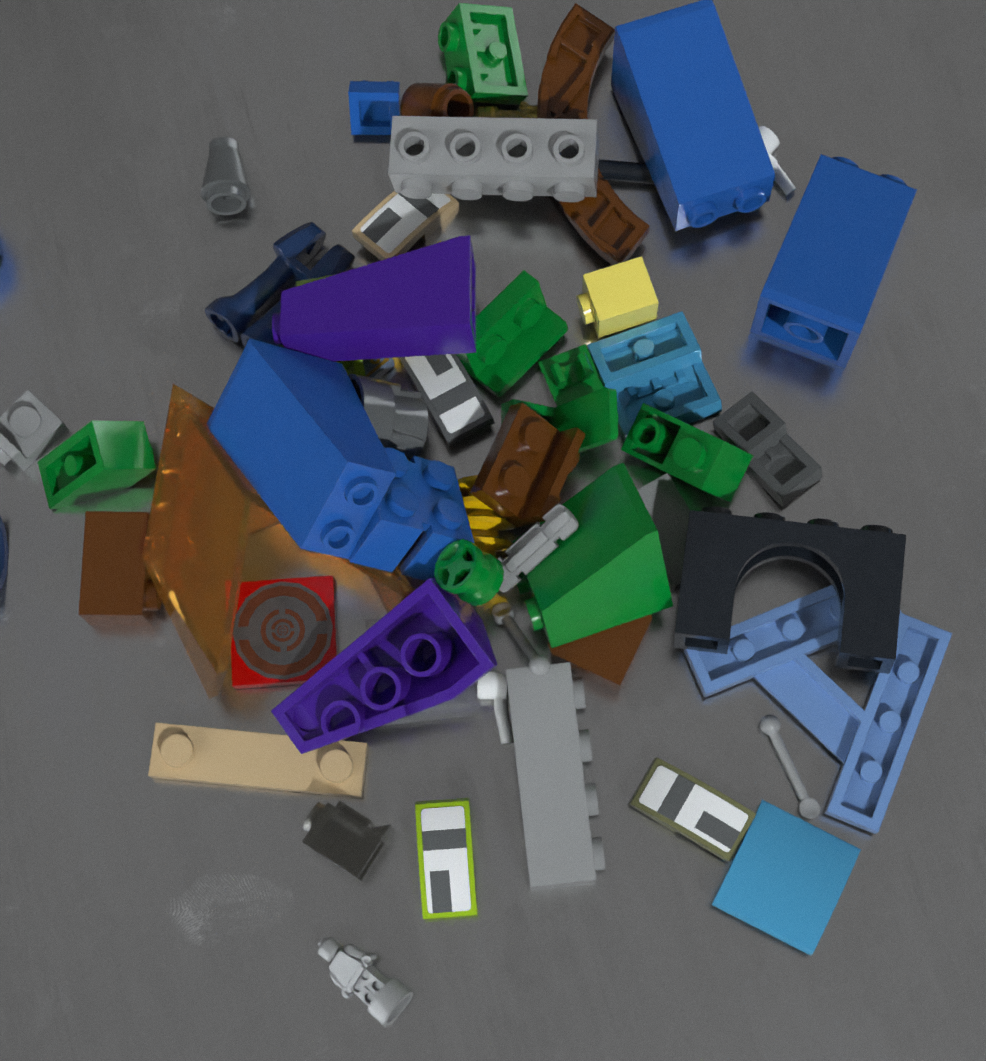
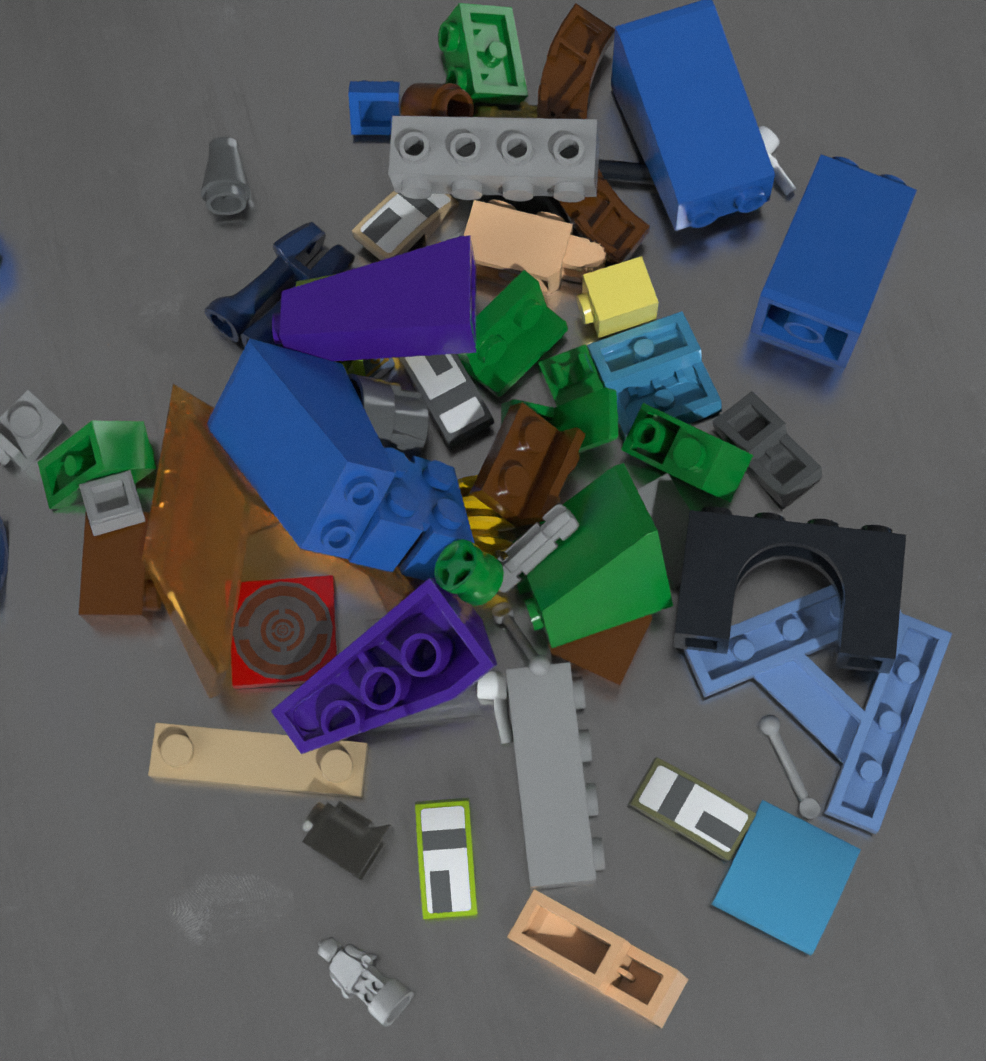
none -> light grey tile [79,470,145,536]
none -> light nougat hinge [464,200,606,296]
none -> light nougat slope [507,889,689,1028]

